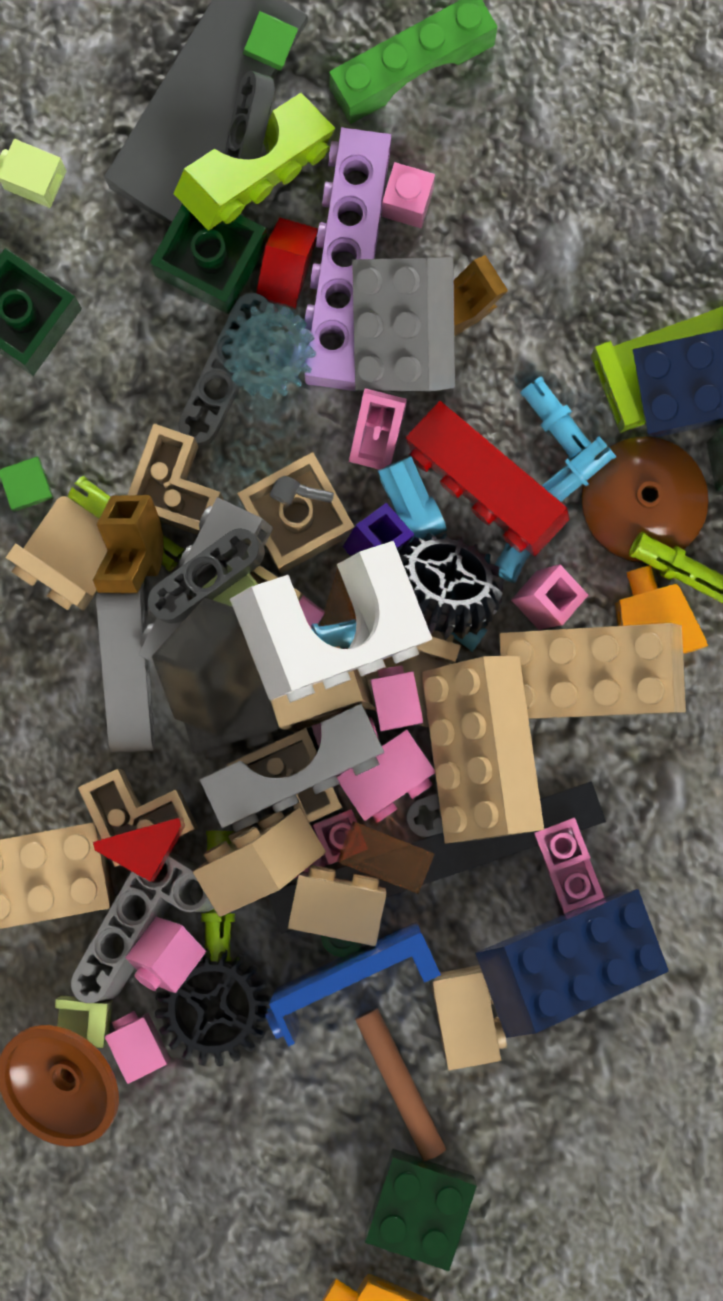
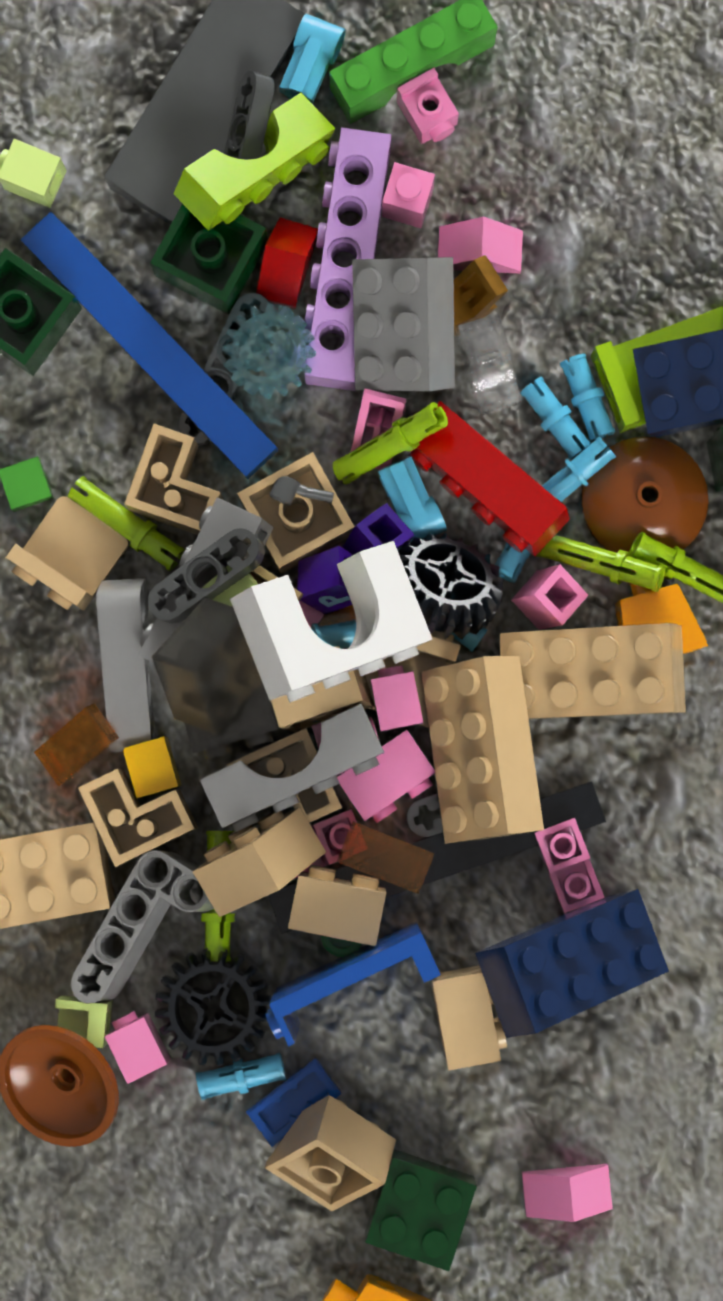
pearl gold brick [93,495,164,594] -> none
red slope [93,817,185,882] -> none
bright pink brick [125,916,206,993] -> none
bright green tile [243,11,298,71] -> none
nougat piece [355,1007,447,1161] -> none
none -> blue tile [20,211,279,479]
none -> clear orange tile [34,703,119,786]
none -> yellow panel [123,736,182,798]
none -> medium azure pin [196,1053,287,1100]
none -> blue plate [246,1057,342,1147]
none -> tan slope [265,1095,396,1211]
none -> medium azure piece [279,13,346,104]
none -> dark purple brick [297,546,353,614]
none -> lime pin [332,402,448,485]
none -> bright pink brick [397,68,459,145]
none -> bright pink slope [438,216,523,274]
none -> clear arch [455,313,522,416]
none -> bright pink slope [521,1164,613,1222]
none -> lime pin [536,535,666,592]
none -> medium azure pin [560,353,616,442]

